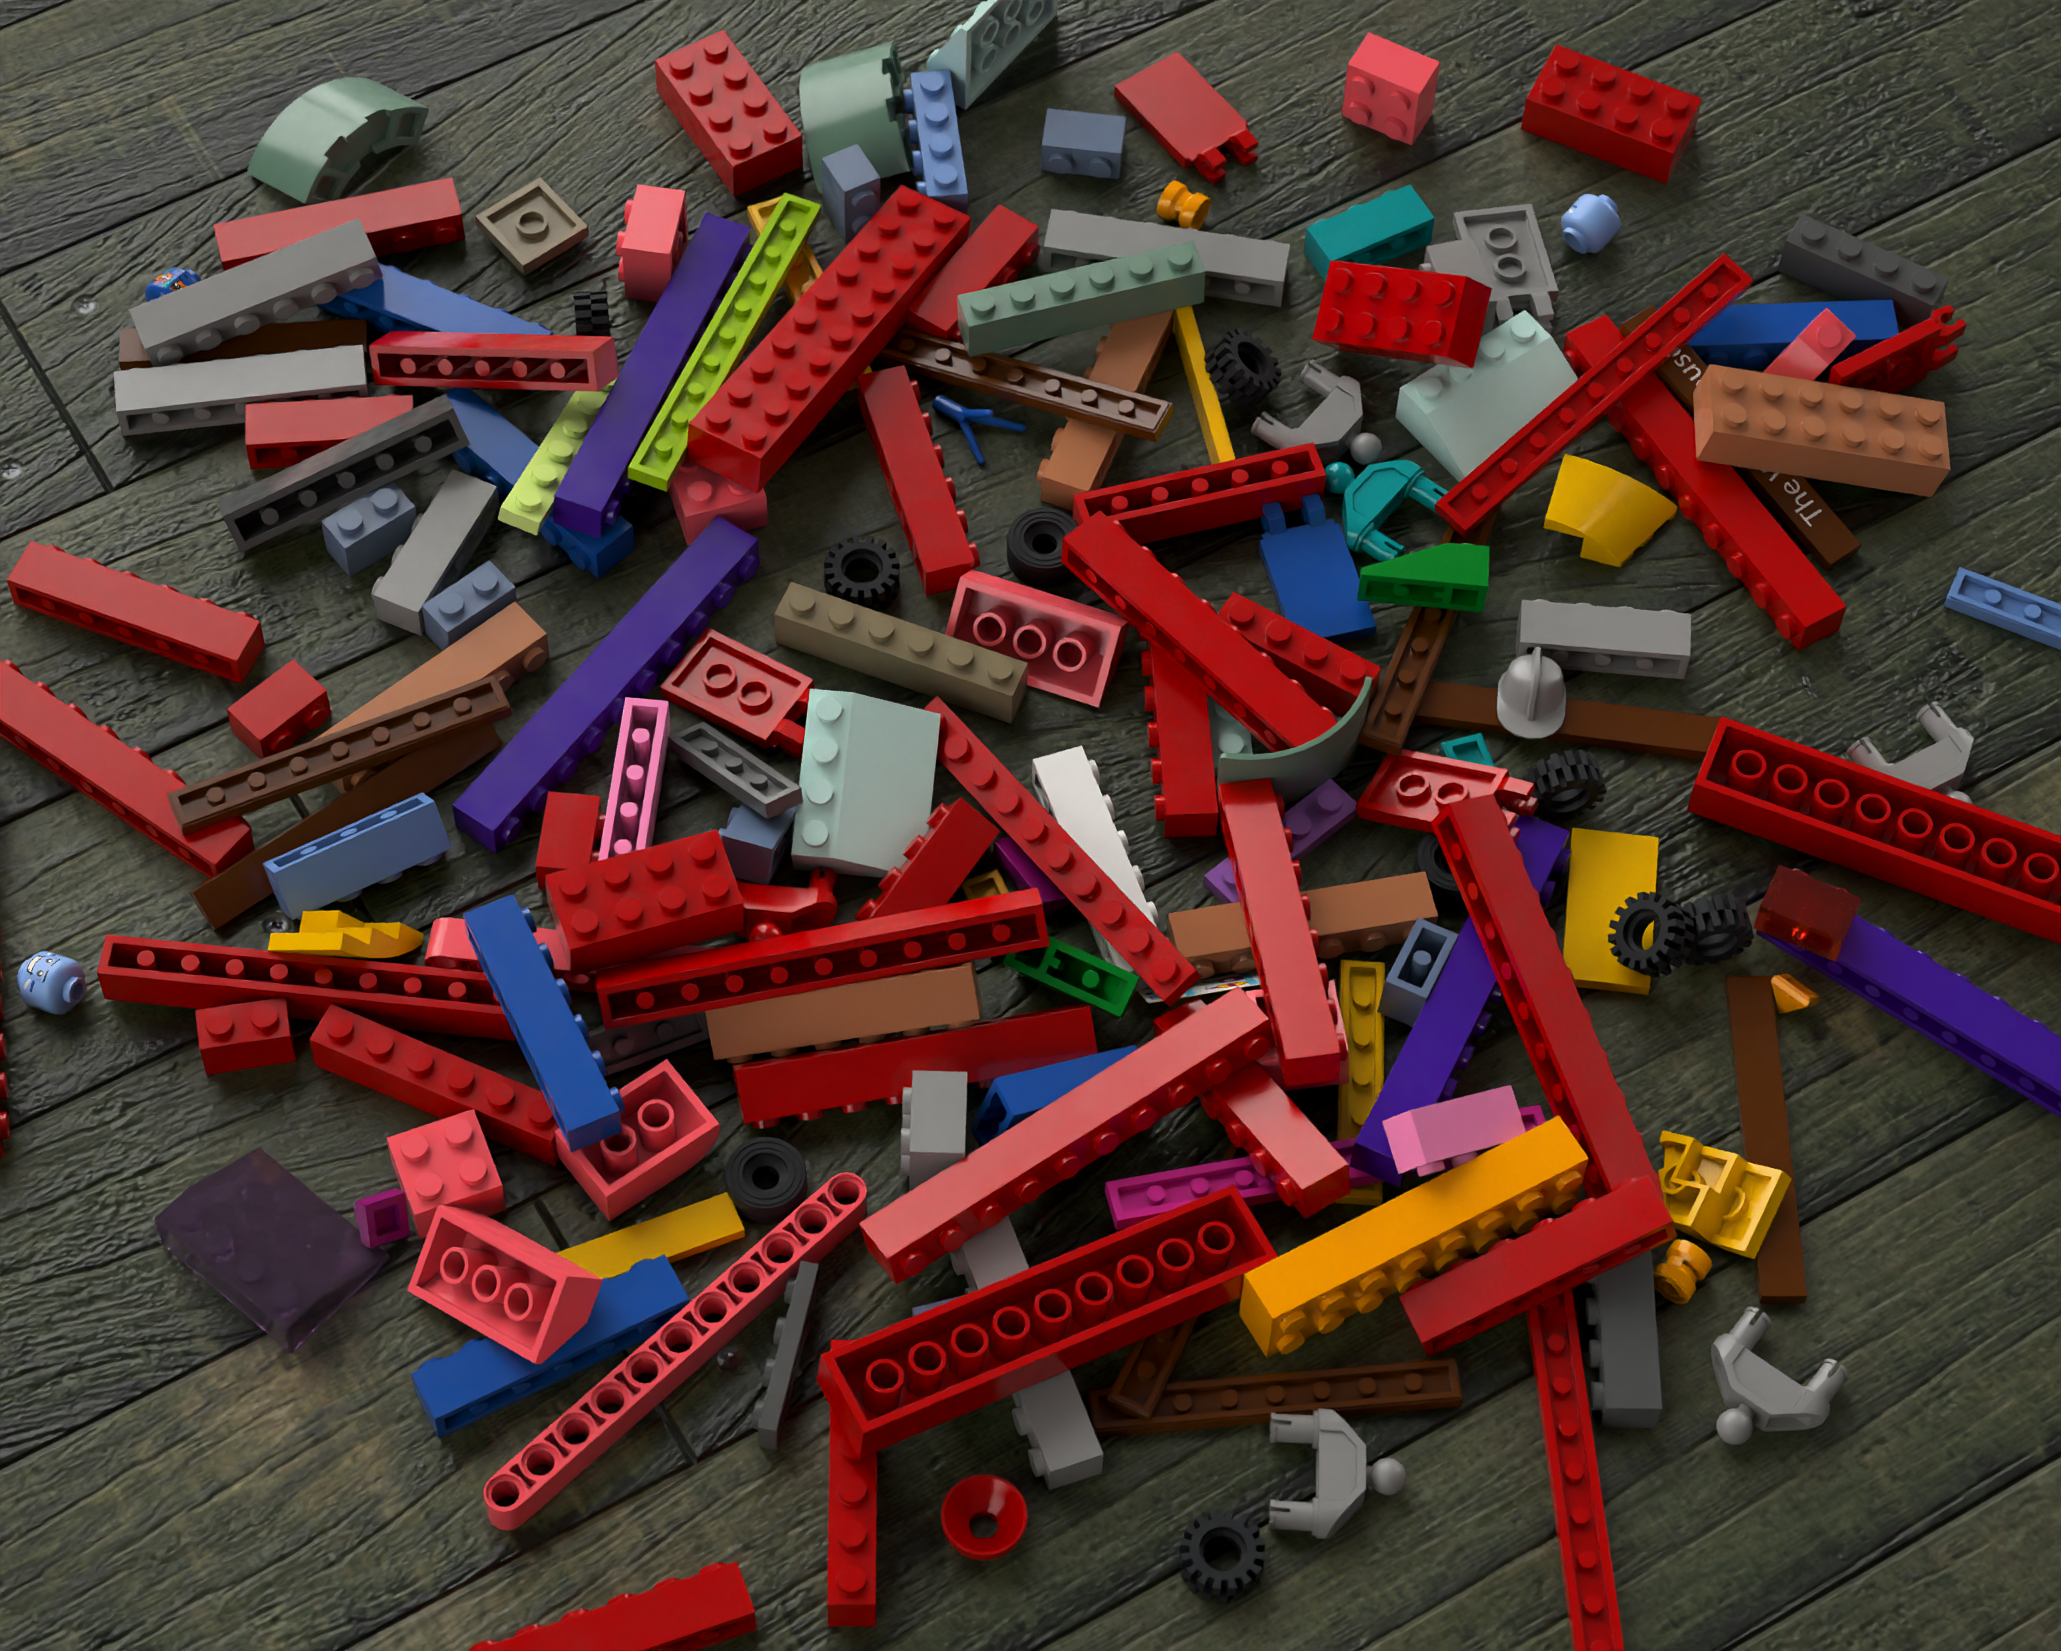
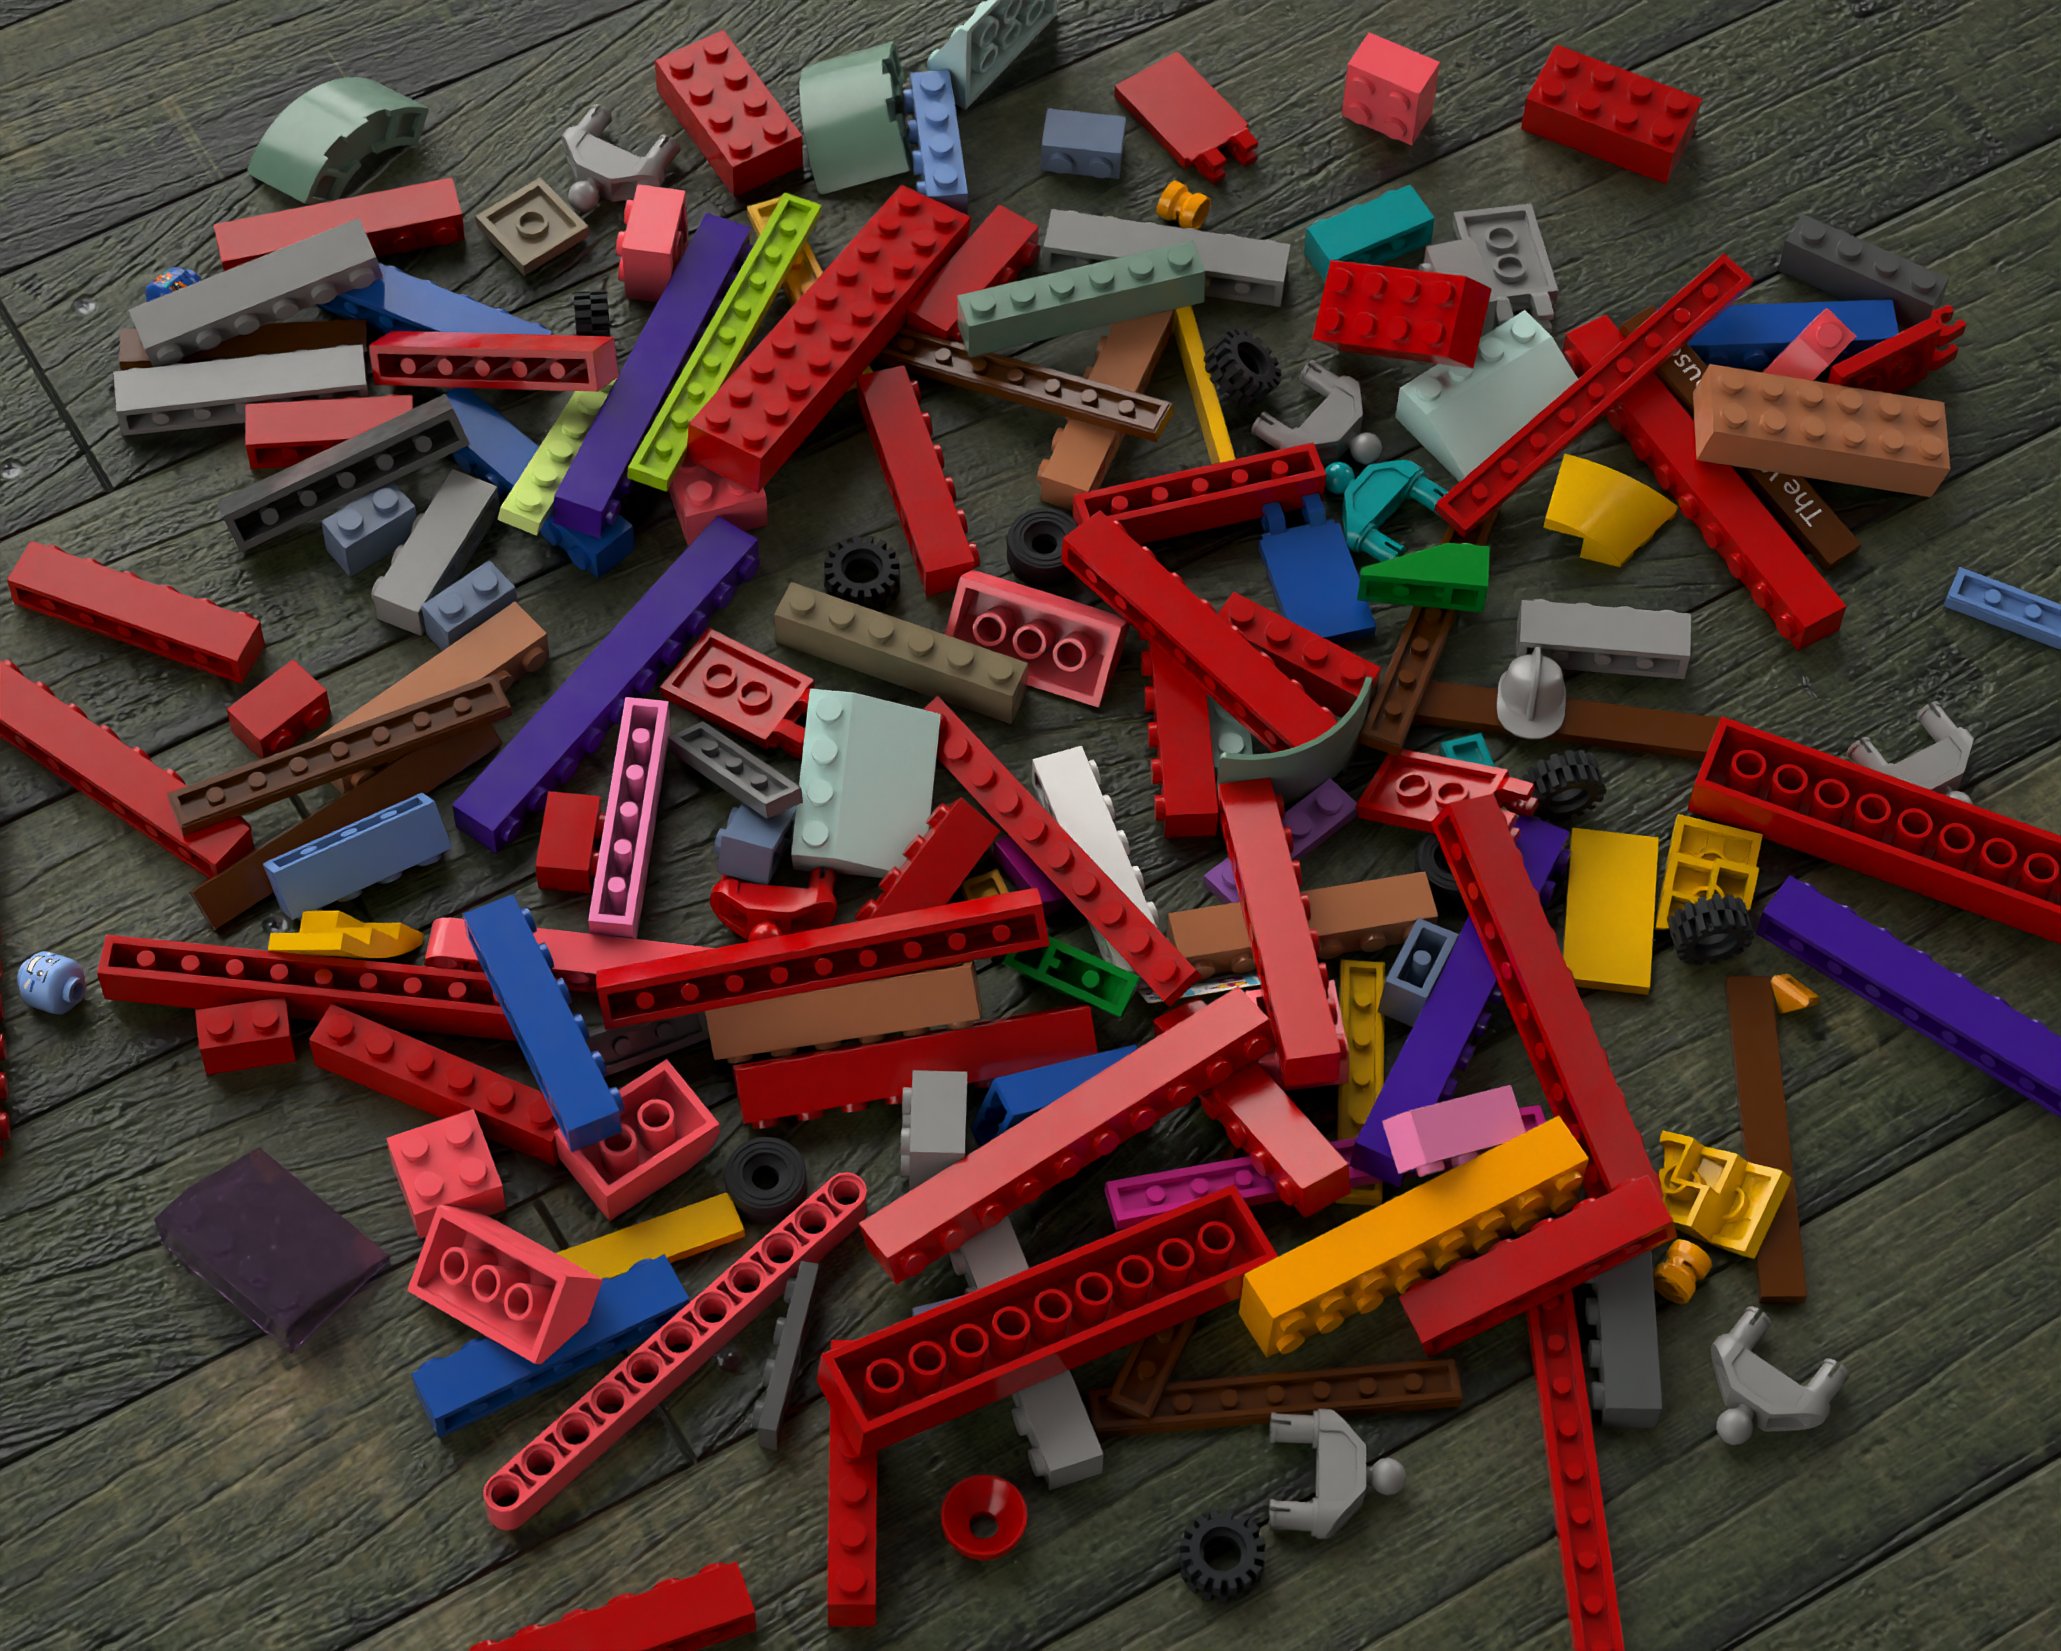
magenta tile [354,1188,410,1248] -> none
red brick [545,829,744,976] -> none
sand blue brick [822,144,880,243] -> none
blue plant [932,395,1026,466] -> none
light blue head [1561,194,1621,254] -> none
black tyre [1608,892,1695,977] -> none
clear red brick [1753,865,1862,962] -> none
none -> light grey connector [562,104,681,212]
none -> yellow slope [1655,814,1763,930]

